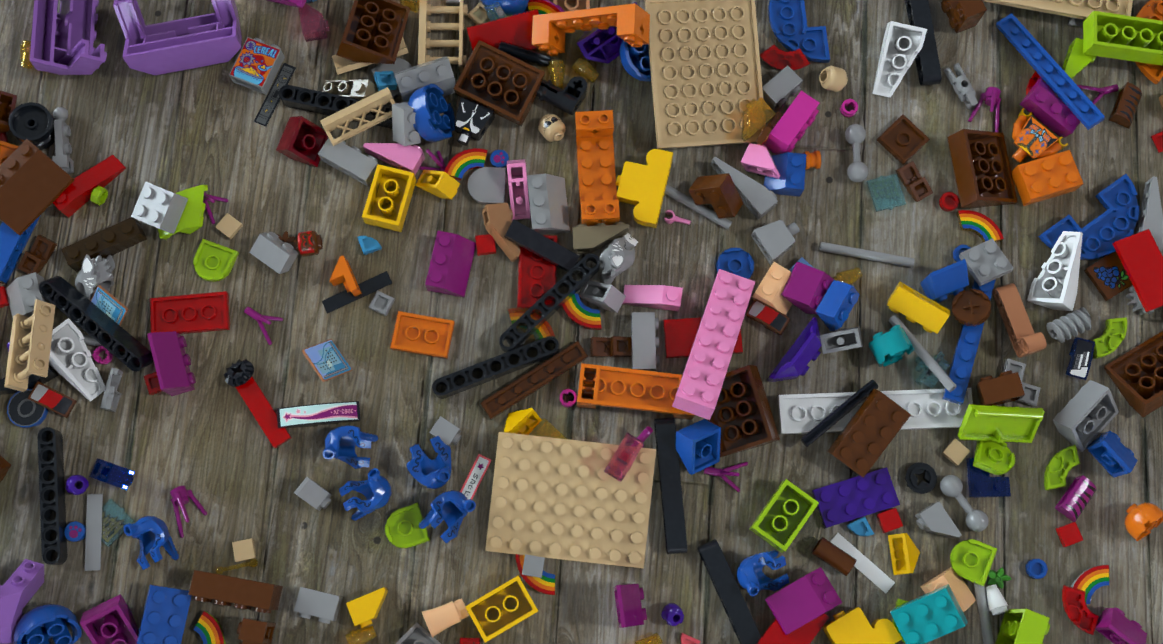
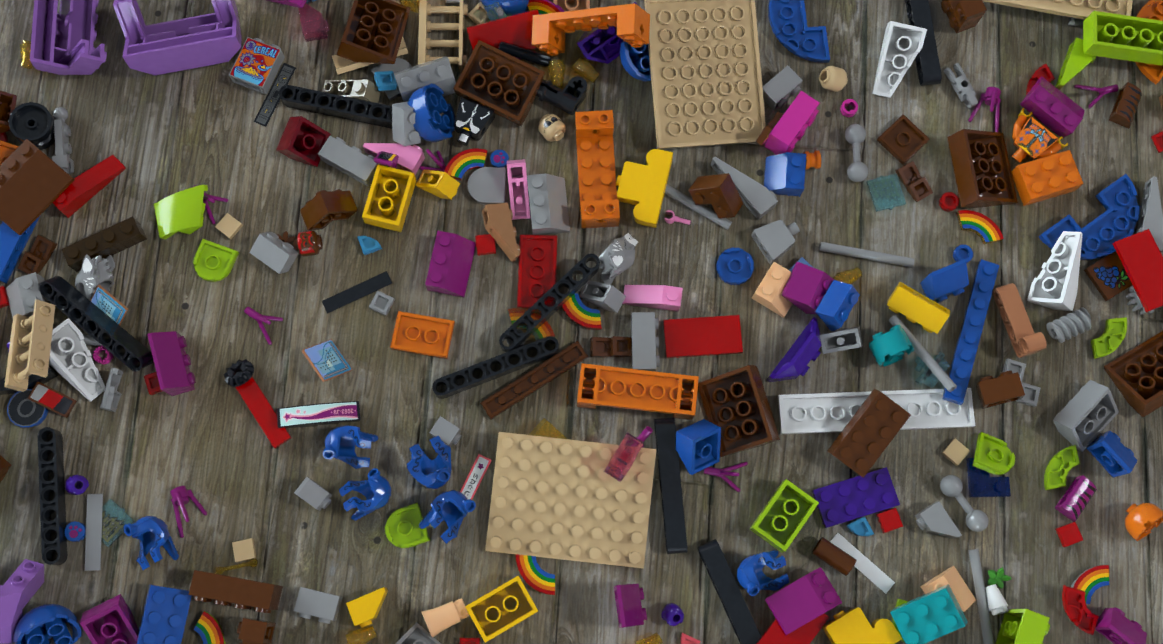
clear blue slope [89,458,135,490] -> none
lime tile [90,186,108,206] -> none
light grey brick [131,181,188,234] -> none
red tile [150,291,230,334] -> none
tan fence [320,87,395,146] -> none
orange slope [330,255,362,297] -> none
black tile [504,219,580,272] -> none
yellow slope [504,408,543,435] -> none
light grey tile [522,554,545,578] -> none
dark pink bush [560,389,577,408] -> none
dark tan slope [572,222,629,254] -> none
bright pink brick [672,269,755,420] -> none
bright pink slope [741,143,780,179] -> none
clear yellow slope [742,97,776,141] -> none
slope [746,299,790,335] -> none
red tile [760,44,810,70] -> none
black axle [801,380,879,447] -> none
yellow slope [888,533,920,575] -> none
black gear [905,462,937,494] -> none
lime tile [950,539,997,586] -> none
reddish brown tile [952,289,991,326] -> none
lime container [957,404,1045,443] -> none
light grey plate [959,238,1014,287] -> none
blue plate [996,13,1105,130] -> none
blue tile [1025,559,1048,579] -> none
slope [1065,337,1095,380] -> none
none -> reddish brown brick [300,189,358,230]
none -> magenta slope [374,151,399,168]

